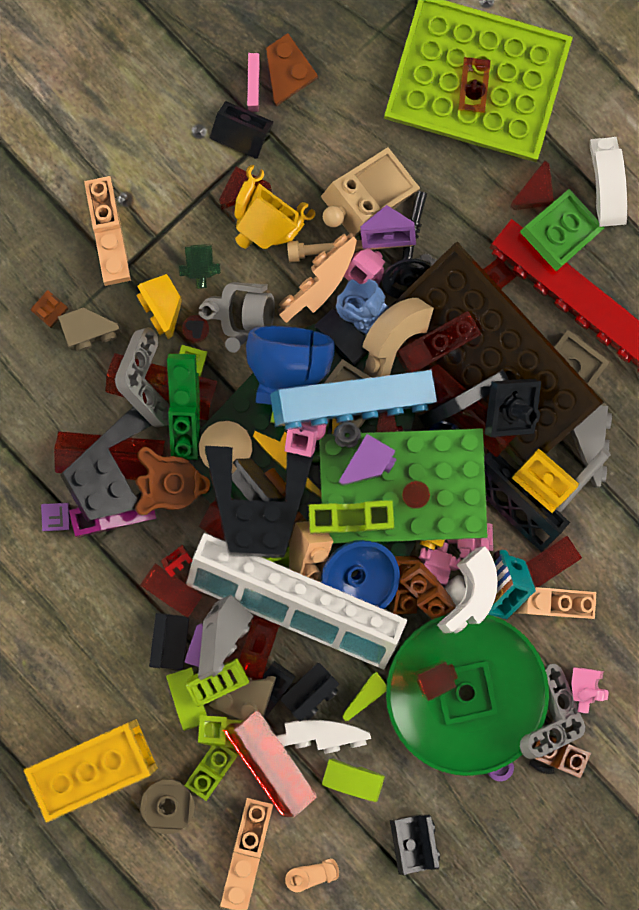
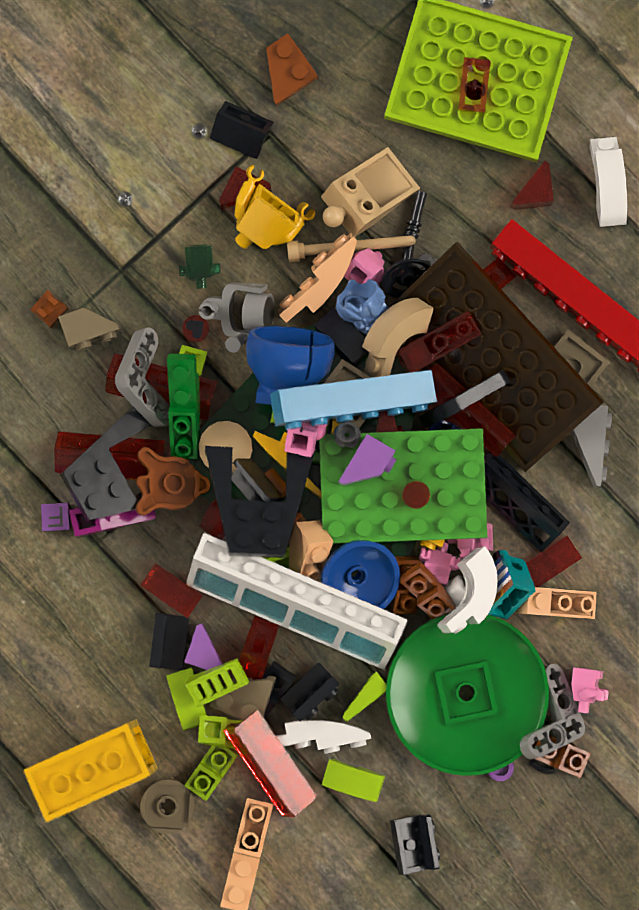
light nougat slope [84,176,131,286] -> none
yellow slope [136,274,182,339] -> none
red tile [161,545,192,577] -> none
light grey slope [198,594,253,680] -> none
bright pink tile [247,53,260,112] -> none
light nougat piece [285,858,339,892] -> none
lime arch [309,500,394,534] -> none
medium lavender slope [360,205,416,249] -> none
clear red slope [413,660,458,701] -> none
black plate [485,379,541,437] -> none
yellow plate [512,448,579,513] -> none
bright green plate [520,189,605,271] -> none
light grey bar [556,448,611,512] -> none

